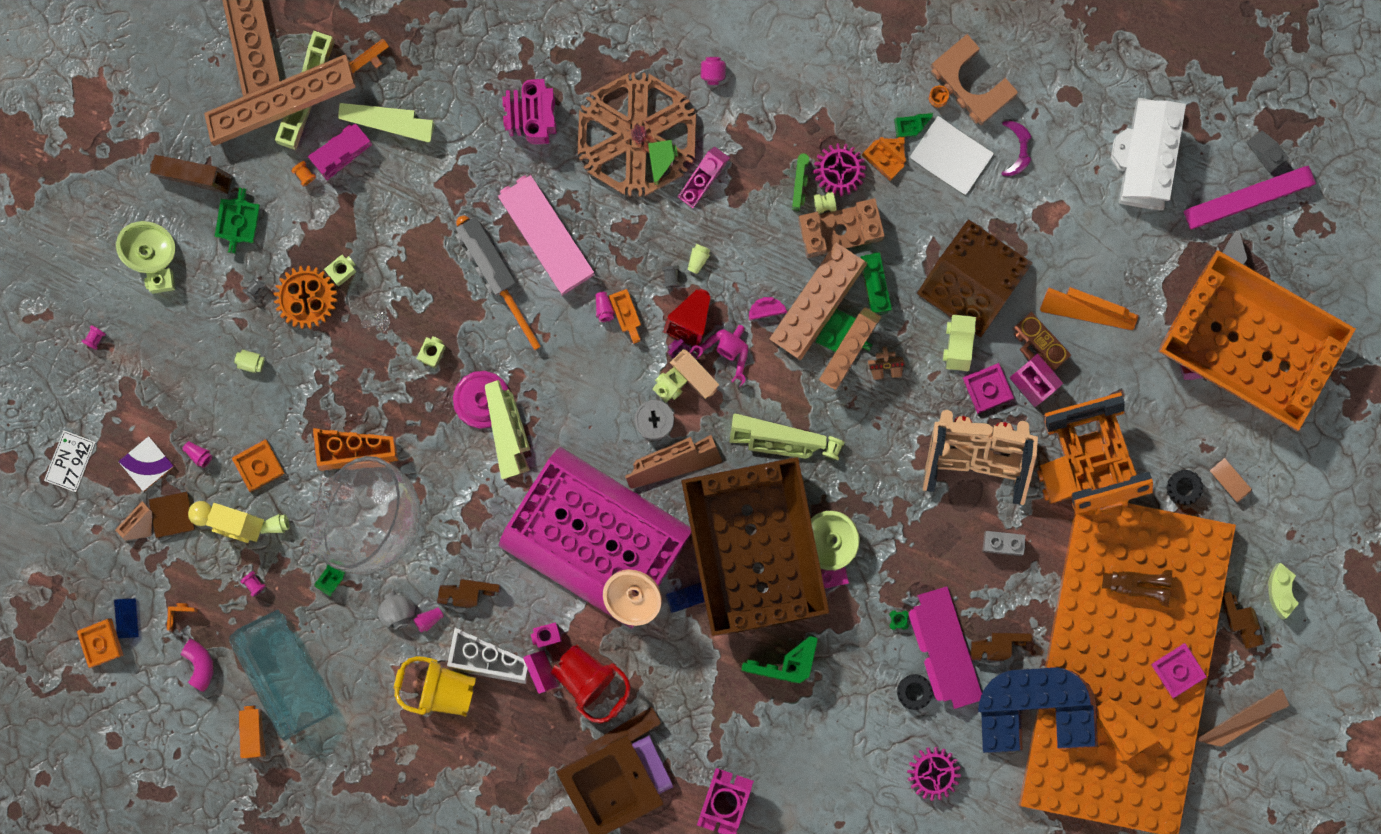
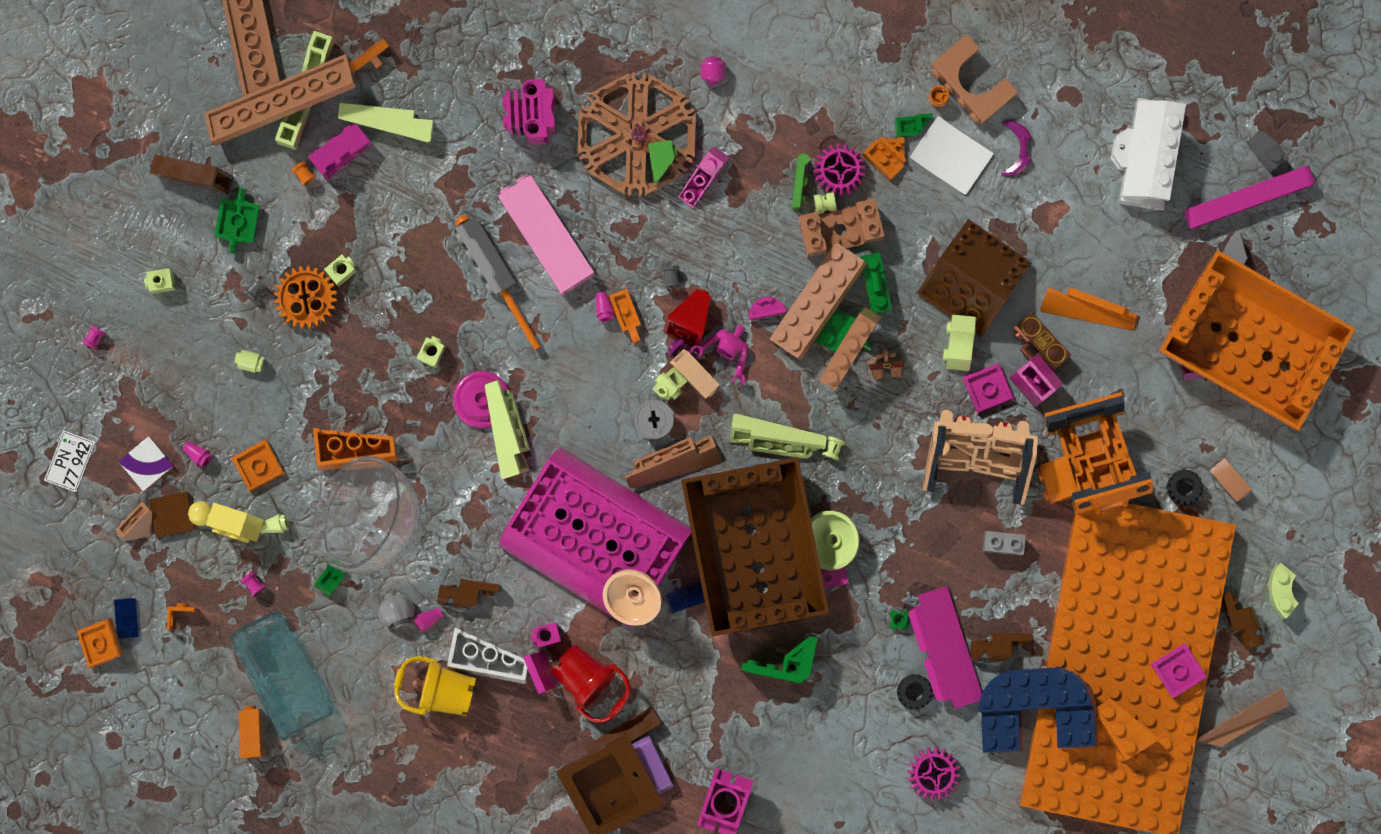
yellowish green dish [116,221,175,273] -> none
dark pink cylinder [181,639,213,692] -> none
yellowish green cone [687,244,710,274] -> none
reddish brown piece [1102,570,1172,607] -> none

